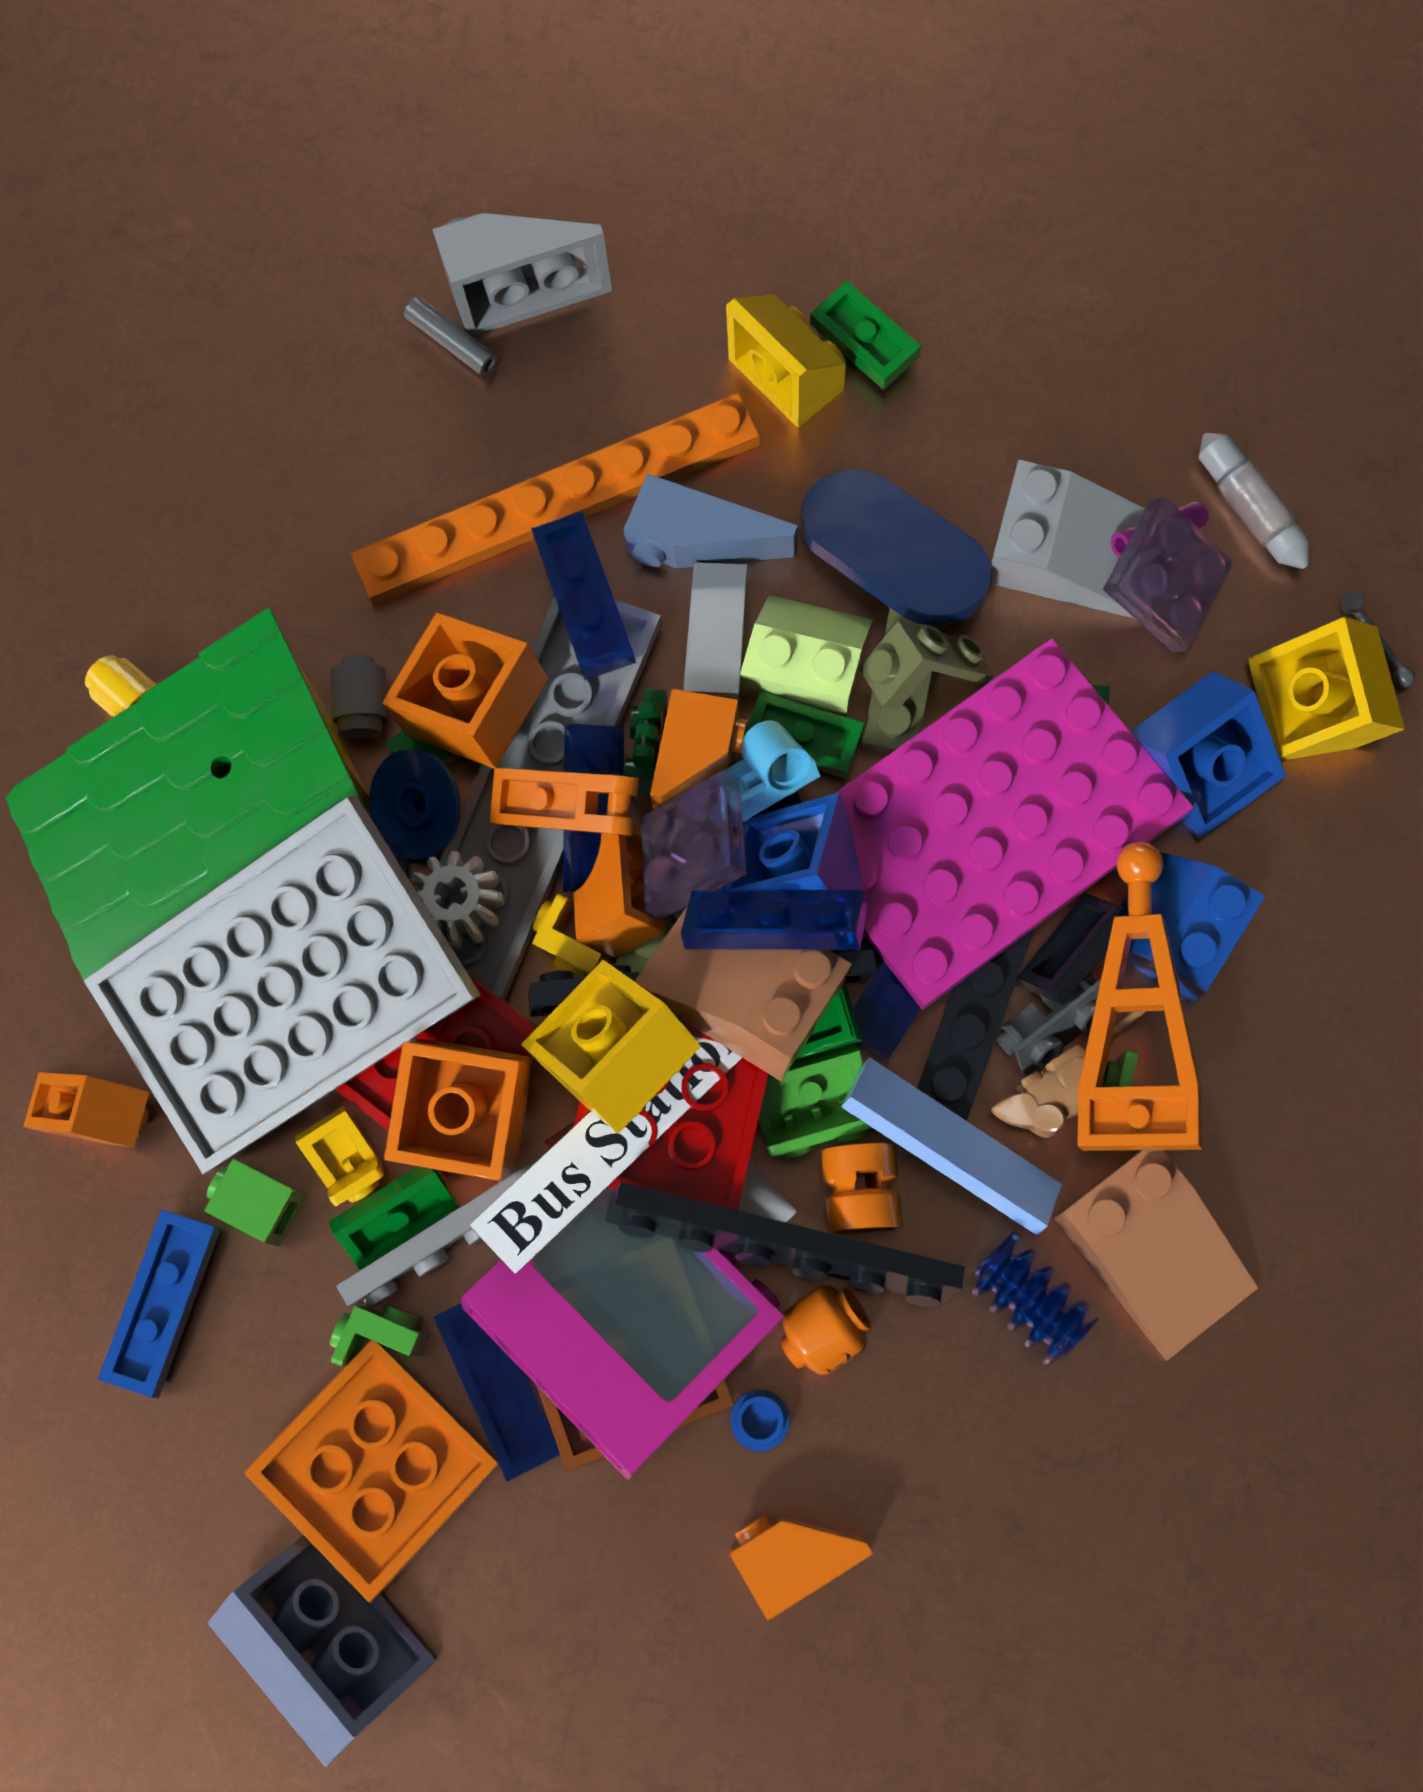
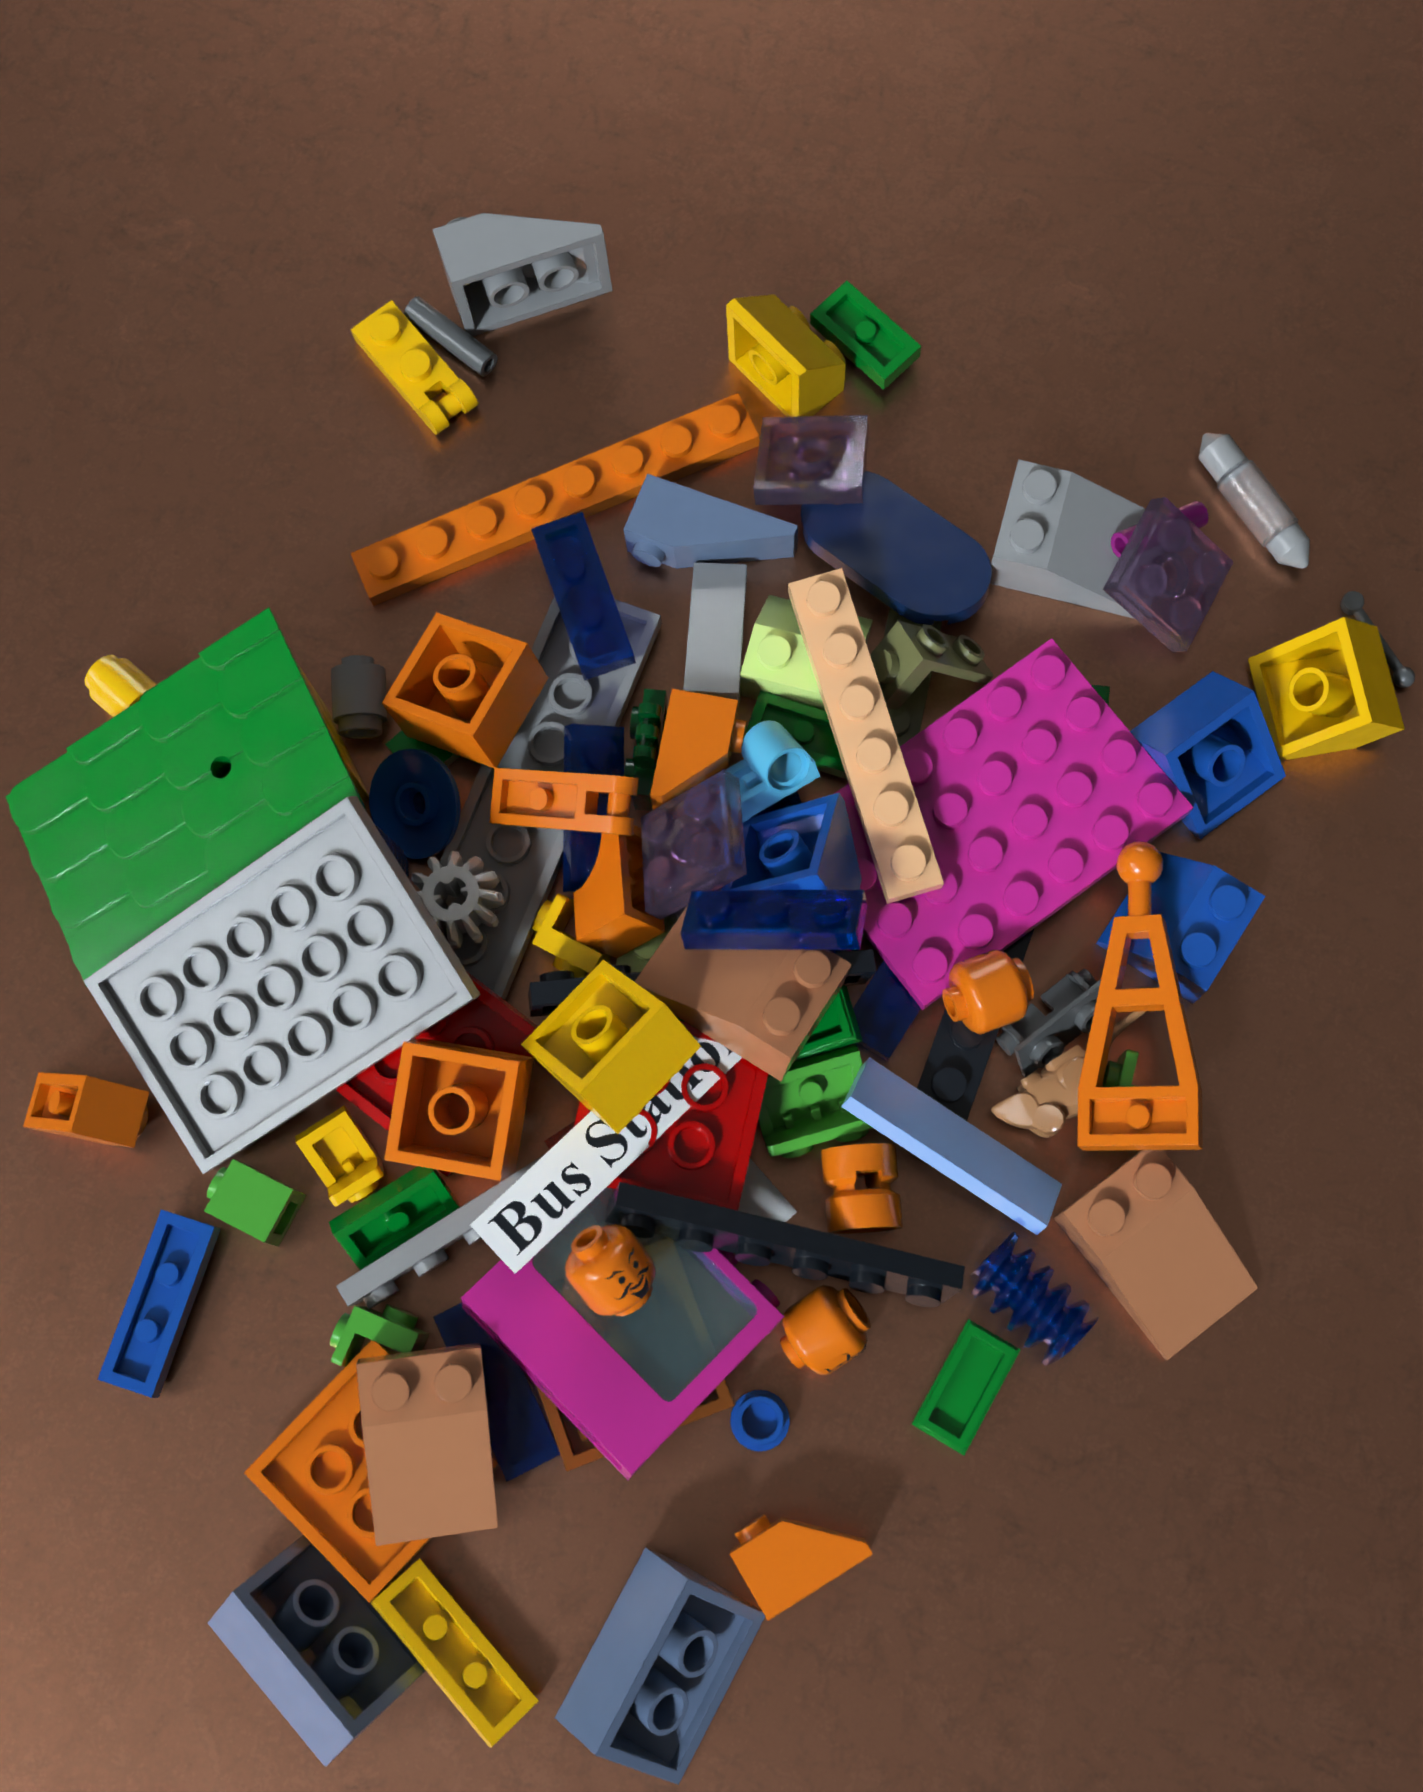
black tile [1017,893,1128,1005] -> none
none -> yellow plate [350,300,478,435]
none -> nougat slope [356,1343,498,1546]
none -> yellow plate [371,1558,539,1748]
none -> sand blue slope [555,1547,765,1785]
none -> orange head [565,1224,656,1316]
none -> clear purple plate [753,415,869,505]
none -> light nougat plate [788,568,944,904]
none -> green tile [911,1319,1021,1455]
none -> orange head [942,950,1034,1034]

